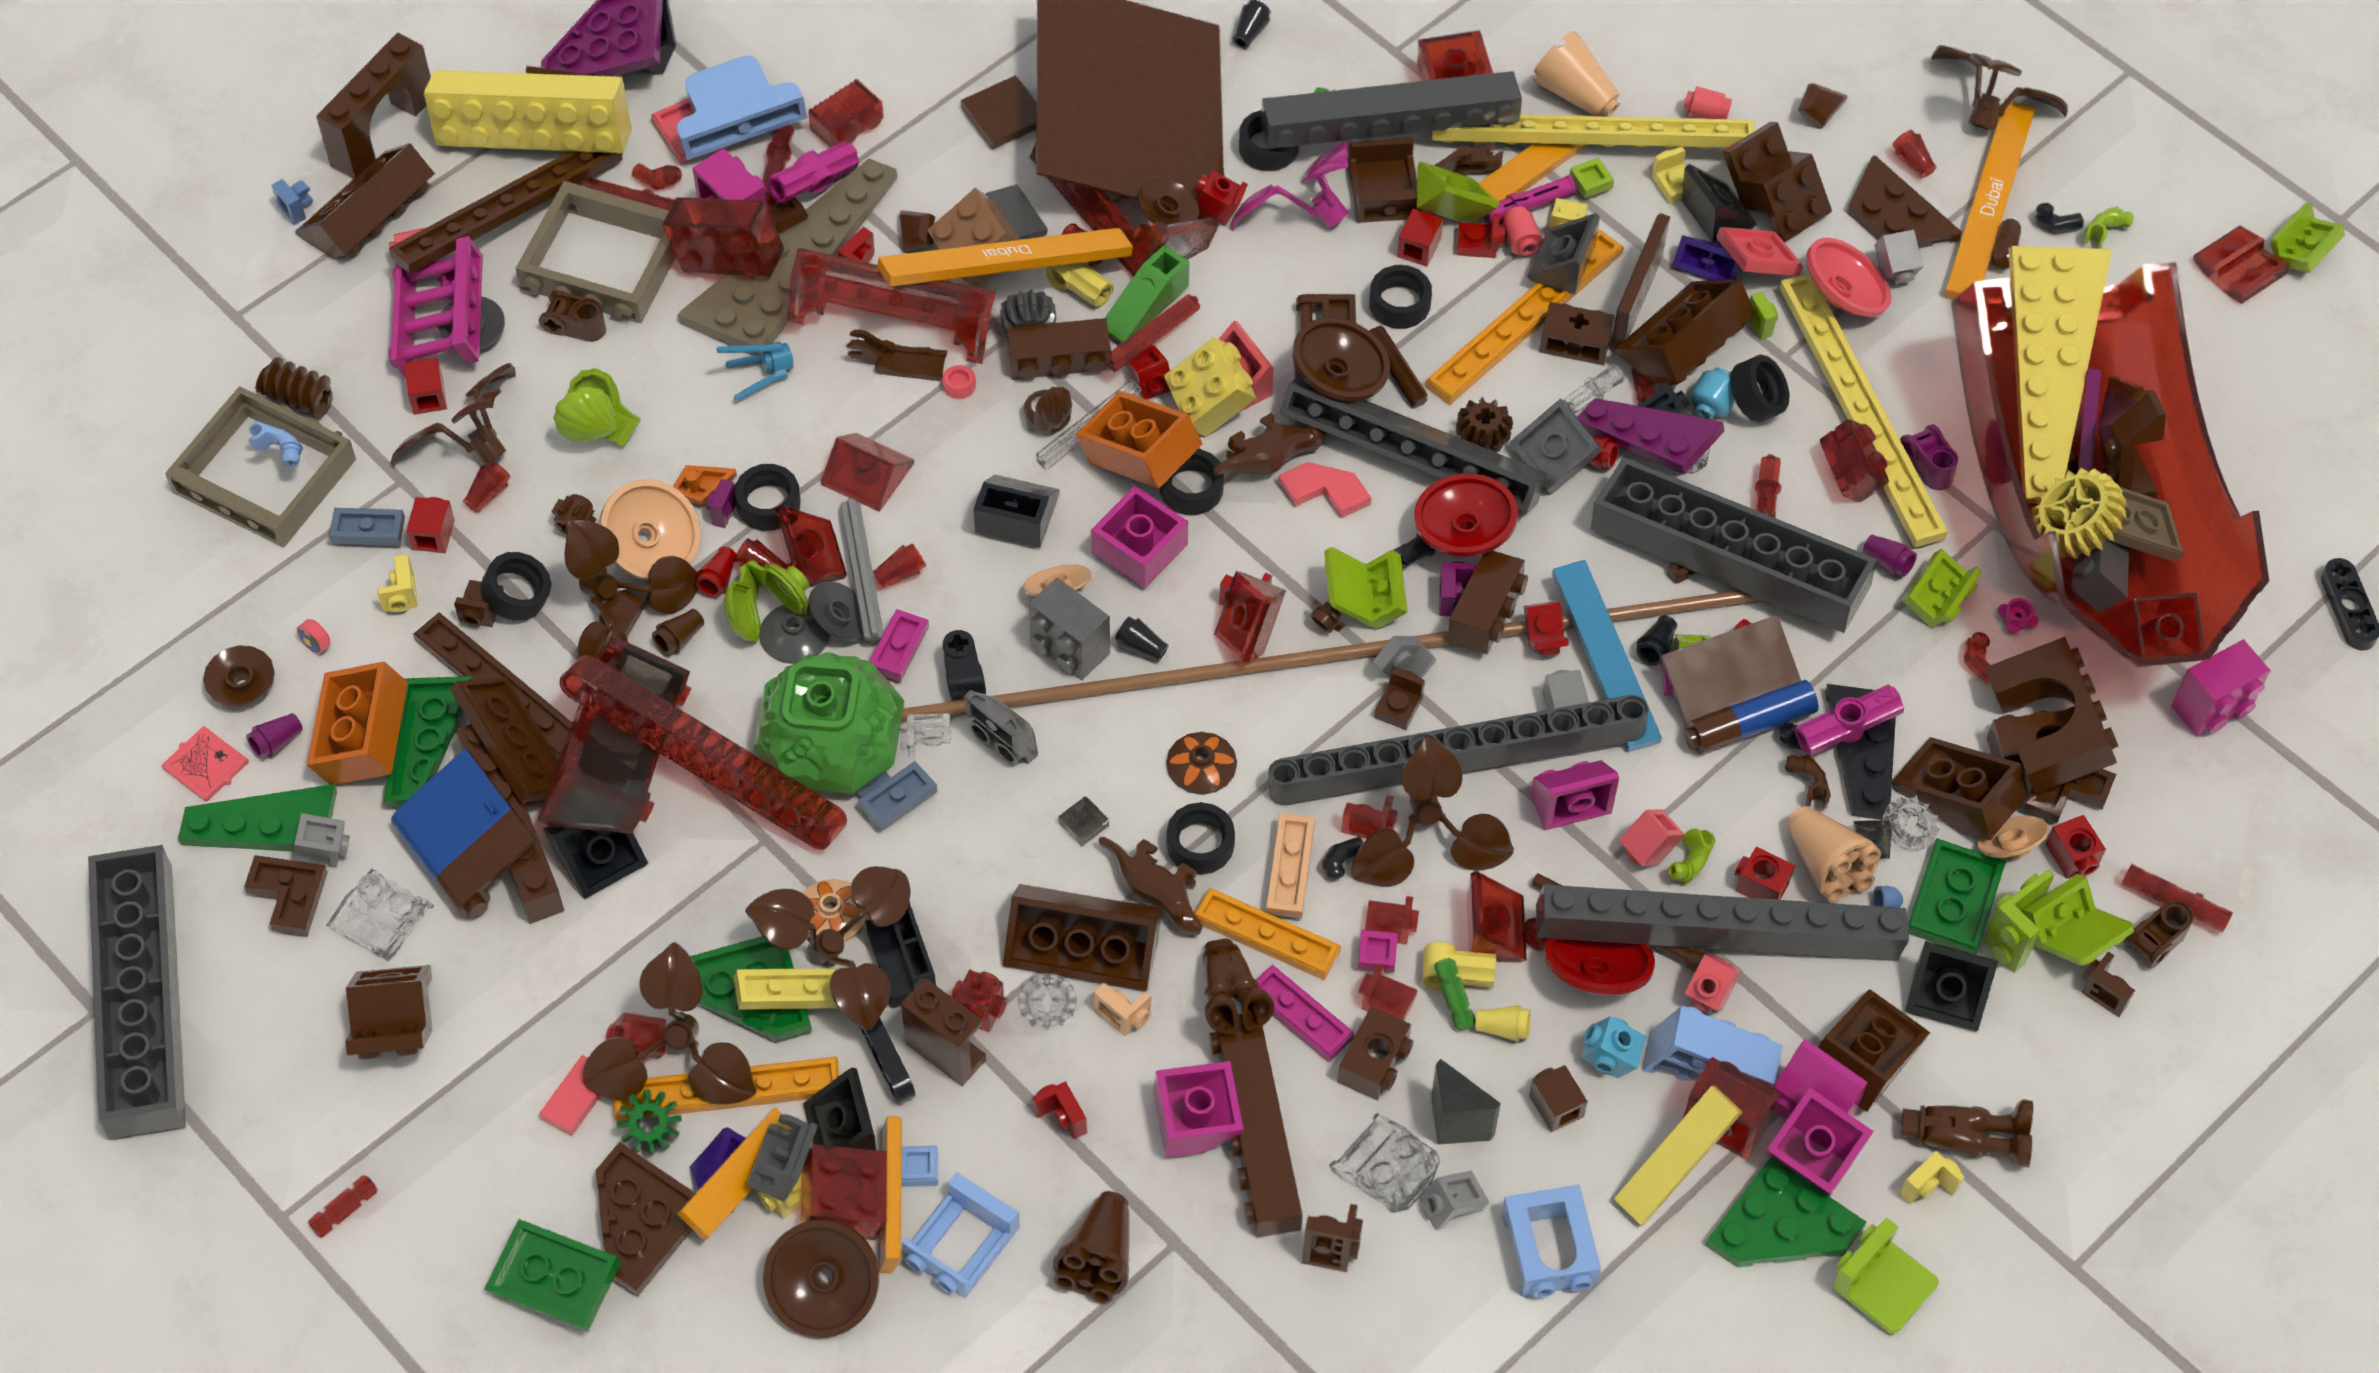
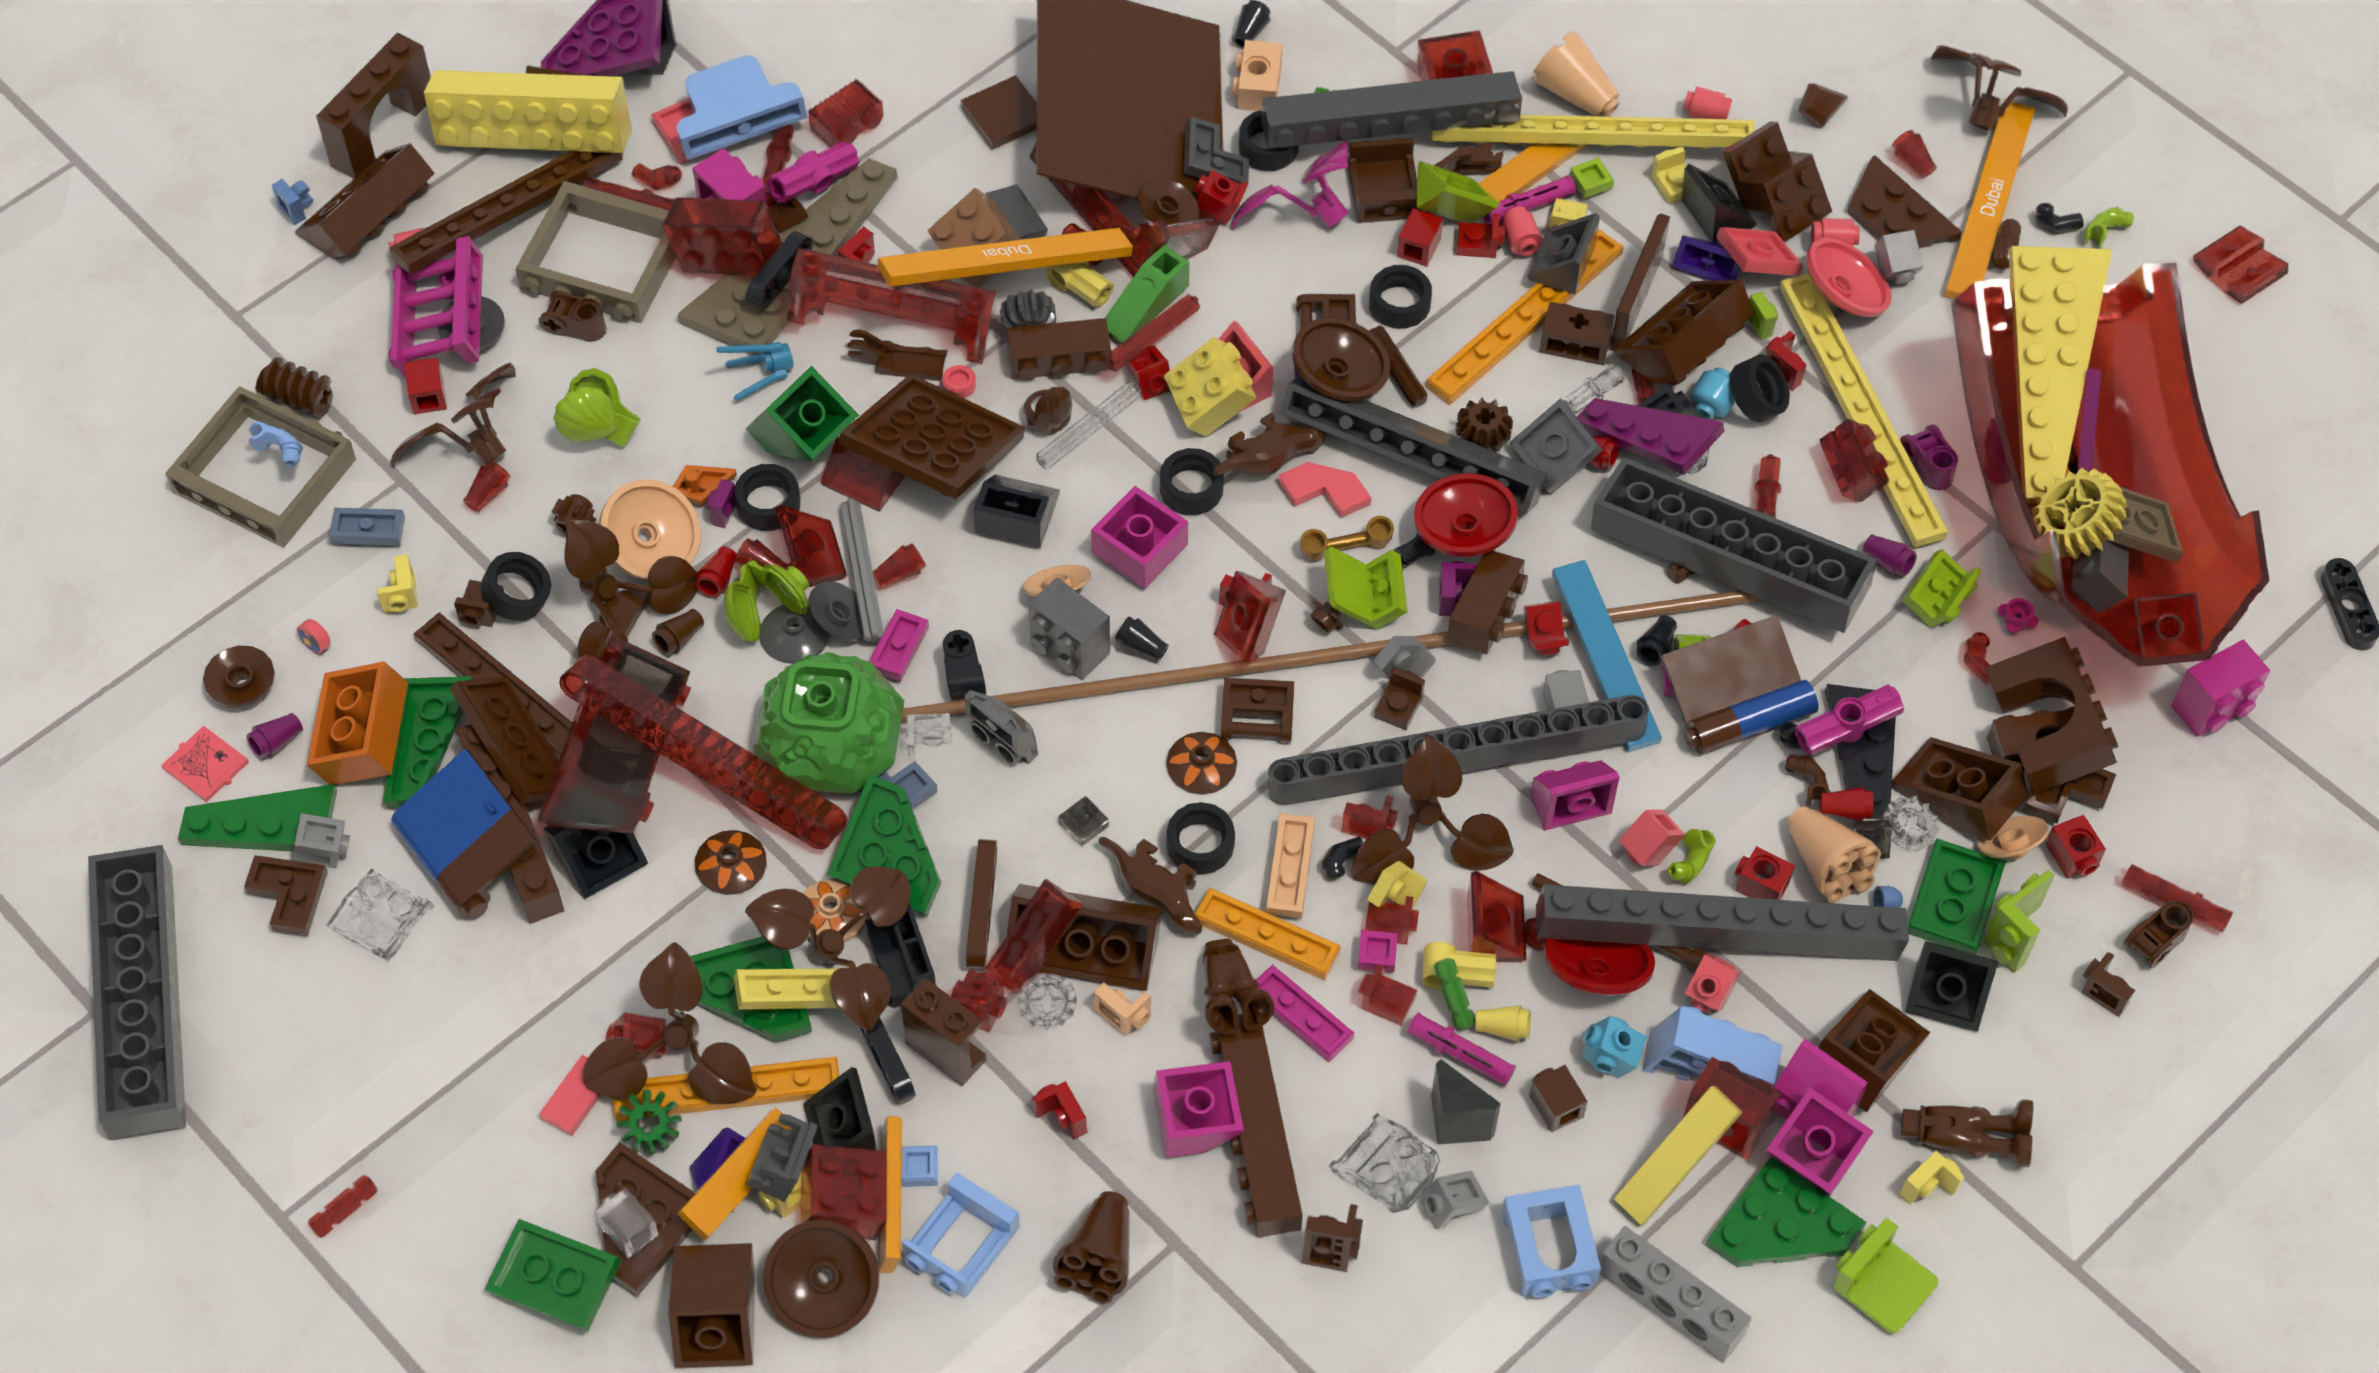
reddish brown bracket [345,965,433,1059] -> none
red brick [406,497,455,554] -> none
reddish brown piece [899,210,935,253] -> none
orange brick [1075,390,1203,489] -> none
reddish brown brick [1337,1006,1414,1101] -> none
lime bracket [2023,874,2134,965] -> none
reddish brown wedge [2098,376,2166,499] -> none
lime bracket [2271,203,2345,273] -> none
none -> clear brick [595,1187,659,1258]
none -> reddish brown slope [668,1243,755,1368]
none -> reddish brown dish [695,830,767,895]
none -> green slope [745,366,859,461]
none -> black beam [746,231,813,310]
none -> green plate [827,774,942,916]
none -> reddish brown plate [839,373,1025,500]
none -> reddish brown beam [966,839,998,969]
none -> clear red slope [985,879,1082,993]
none -> dark grey plate [1184,117,1249,185]
none -> reddish brown plate [1221,678,1295,743]
none -> light nougat brick [1232,40,1283,111]
none -> pearl gold bar [1300,516,1394,561]
none -> light yellow bracket [1367,861,1428,910]
none -> dark pink pin [1407,1012,1516,1086]
none -> light grey brick [1600,1225,1752,1363]
none -> red bracket [1765,331,1807,391]
none -> coral brick [1810,218,1860,246]
none -> red cone [1820,787,1873,822]

